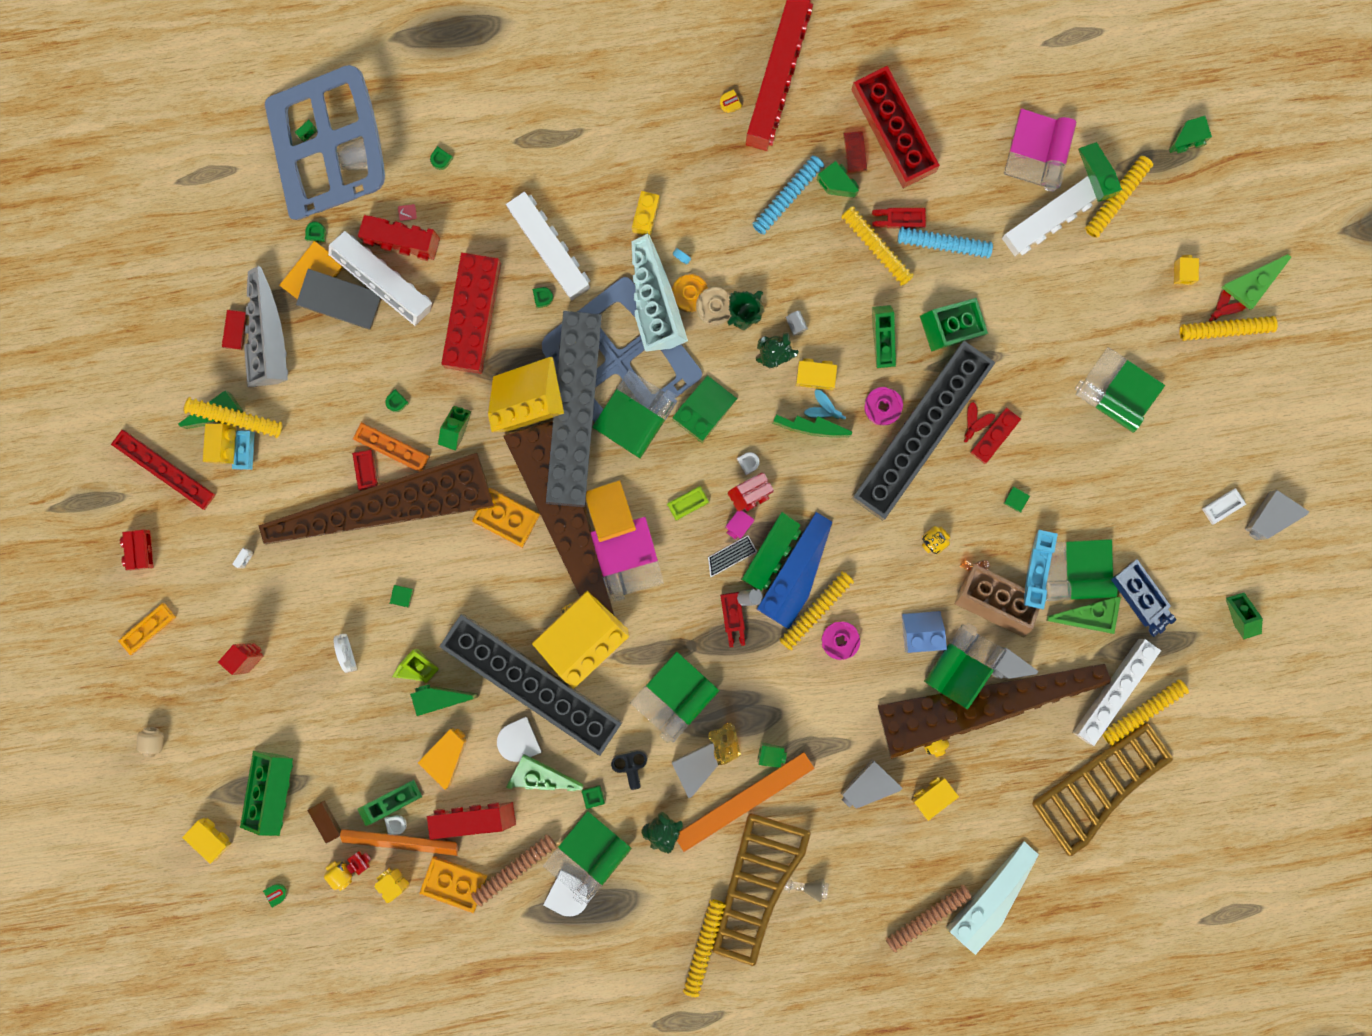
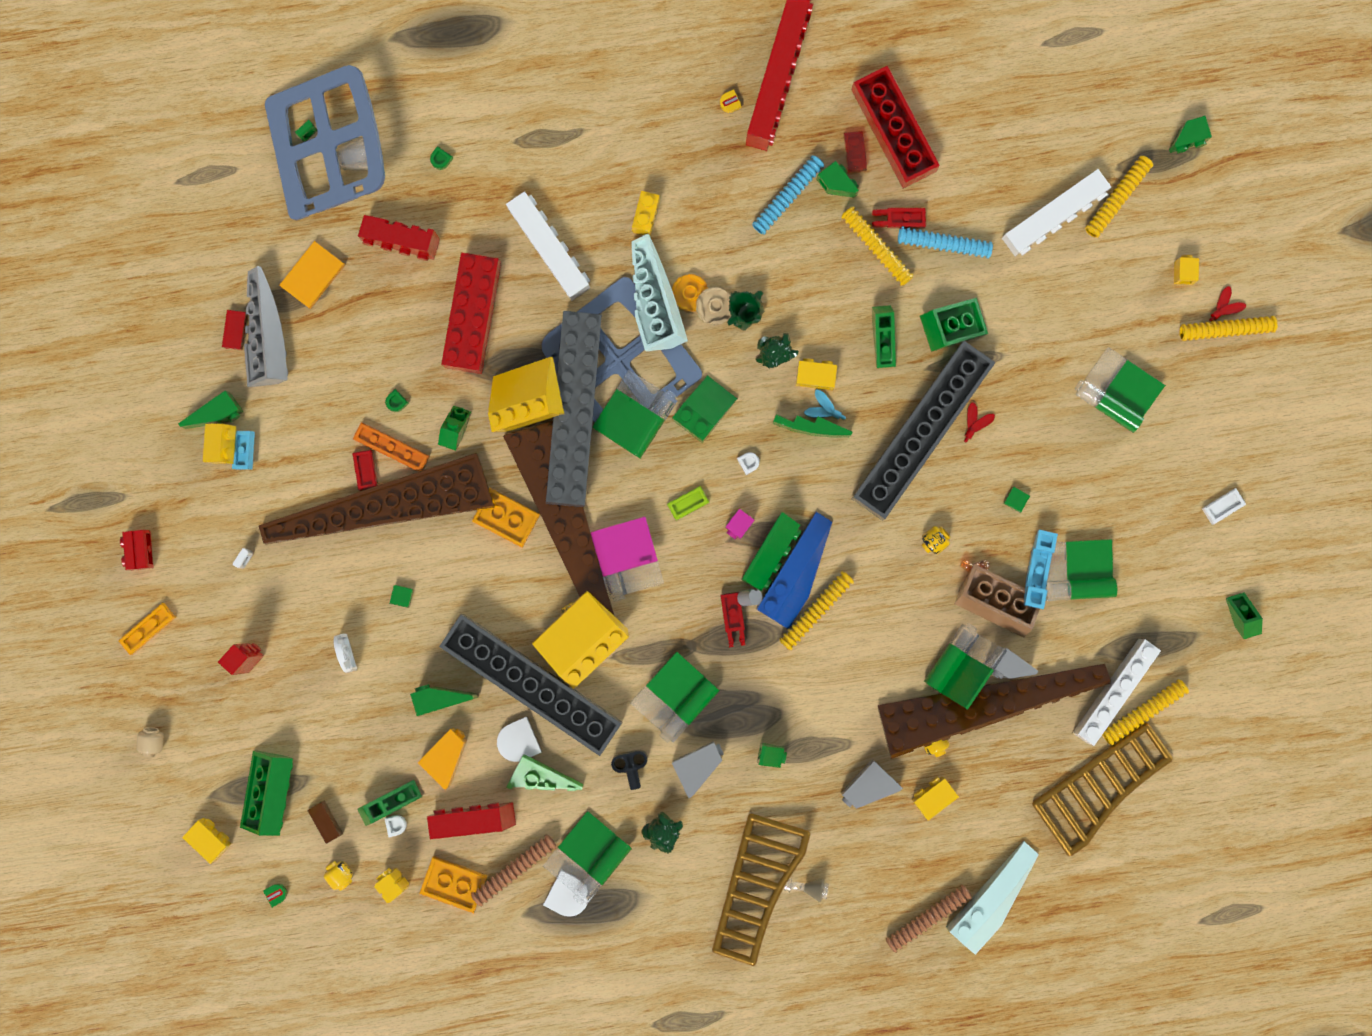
red tile [111,429,216,510] -> none
yellow piece [183,397,282,438] -> none
dark grey tile [296,269,381,330] -> none
green tile [305,221,326,242] -> none
white brick [328,231,432,326] -> none
orange tile [340,829,459,856] -> none
red gear [346,851,371,875] -> none
lime slope [392,649,439,683] -> none
coral sticker [398,204,417,221] -> none
green tile [532,287,554,308] -> none
green tile [581,785,605,809] -> none
light orange tile [586,480,636,542] -> none
medium azure tile [672,248,691,265] -> none
orange tile [677,752,815,852] -> none
yellow piece [683,899,726,998] -> none
sticker [708,535,757,578] -> none
clear yellow plate [708,723,741,766] -> none
brick [727,473,774,512] -> none
light grey piece [785,311,808,336] -> none
dark pink plate [821,622,860,660] -> none
dark pink plate [864,387,903,426] -> none
medium blue slope [902,611,947,653] -> none
red plate [970,407,1021,464] -> none
dark pink door [1004,108,1077,191] -> none
bright green wing [1046,597,1121,634] -> none
green slope [1078,142,1122,202] -> none
tile [1111,559,1176,637] -> none
bright green wing [1221,254,1291,310] -> none
light grey slope [1245,490,1309,540] -> none

